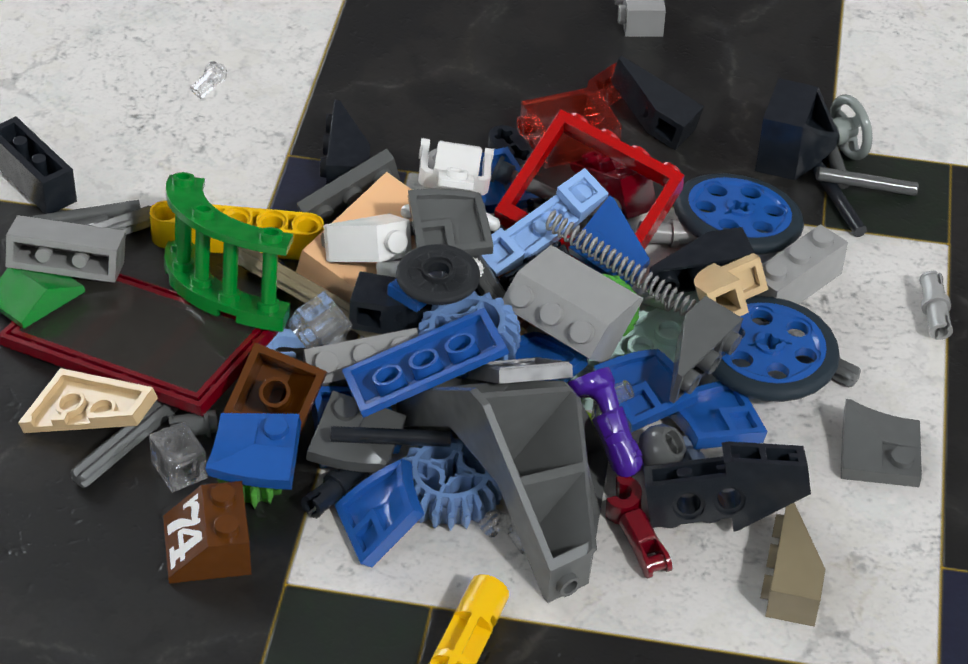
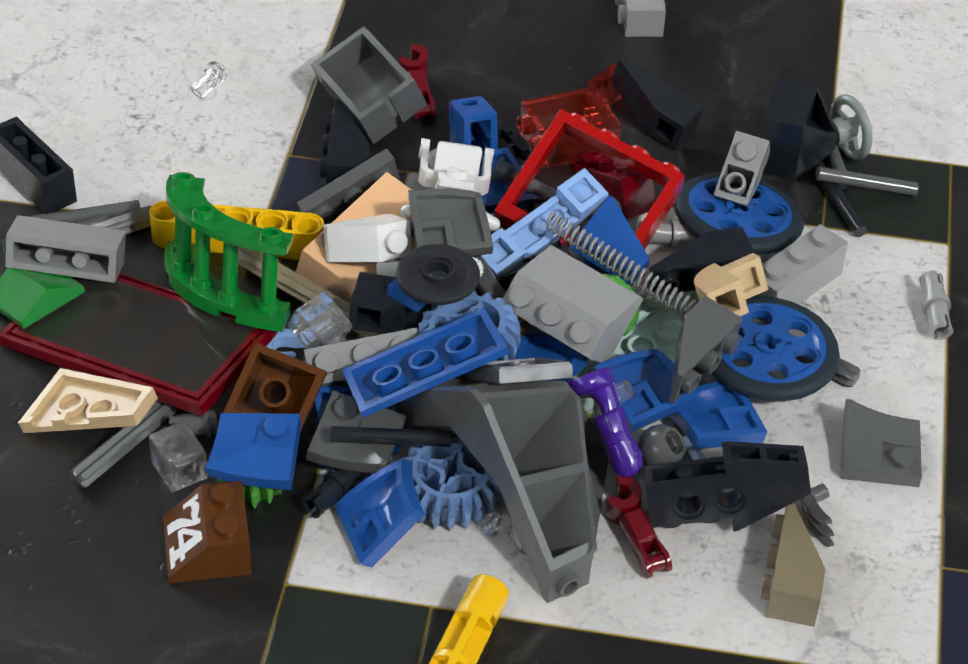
none -> dark grey piece [311,26,427,144]
none -> dark red piece [398,44,436,121]
none -> blue torso [449,96,498,153]
none -> light grey slope [713,131,770,207]
none -> dark grey piece [800,483,834,547]

